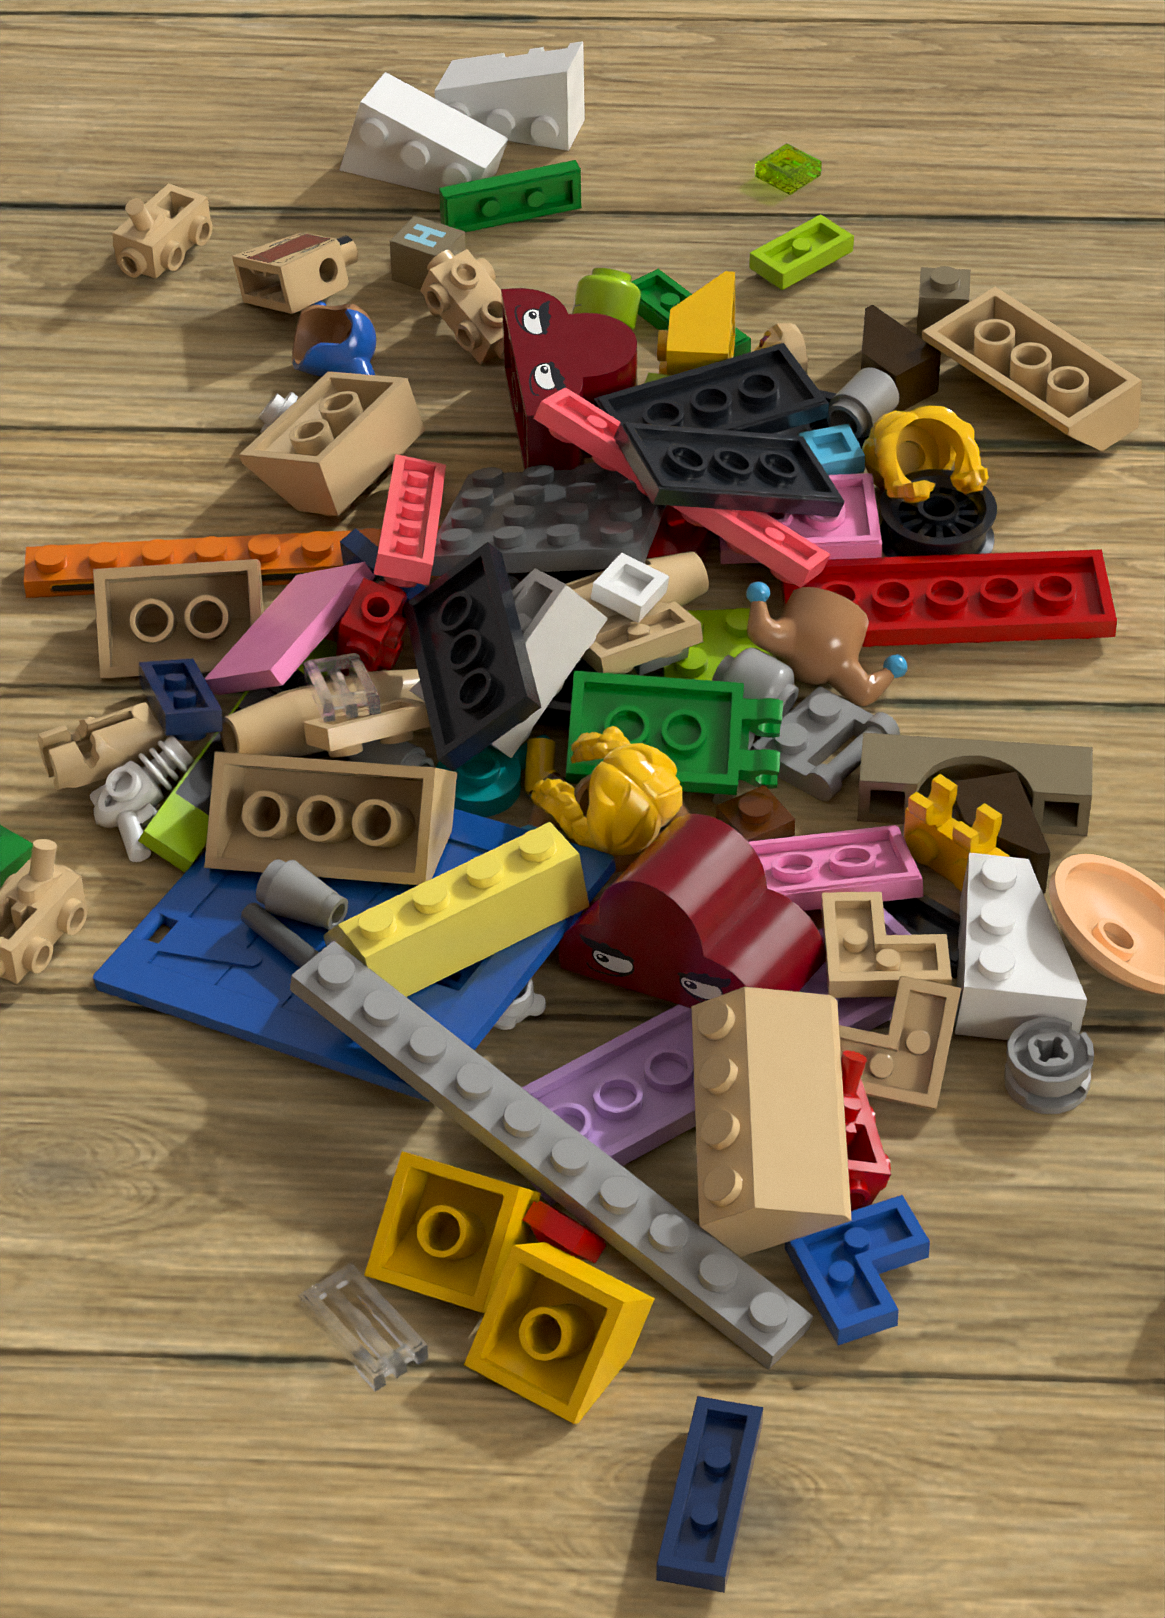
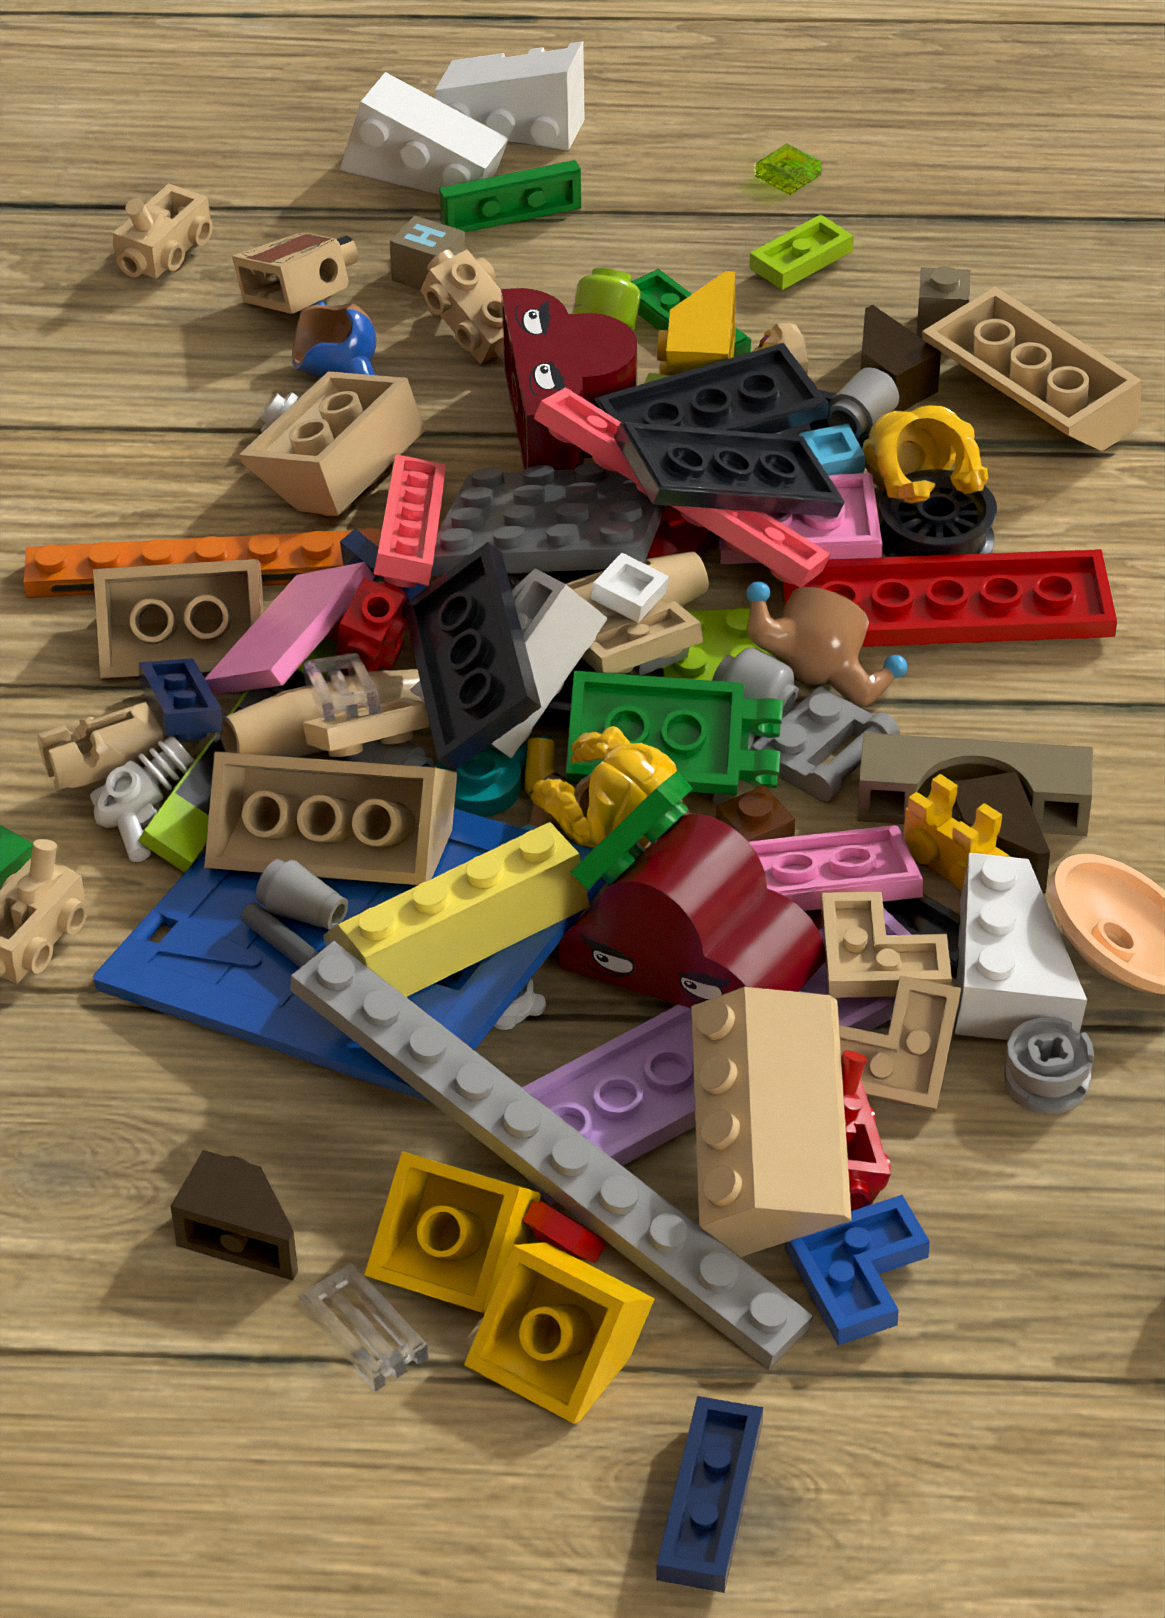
none -> dark brown slope [170,1150,298,1281]
none -> green plate [570,771,693,889]

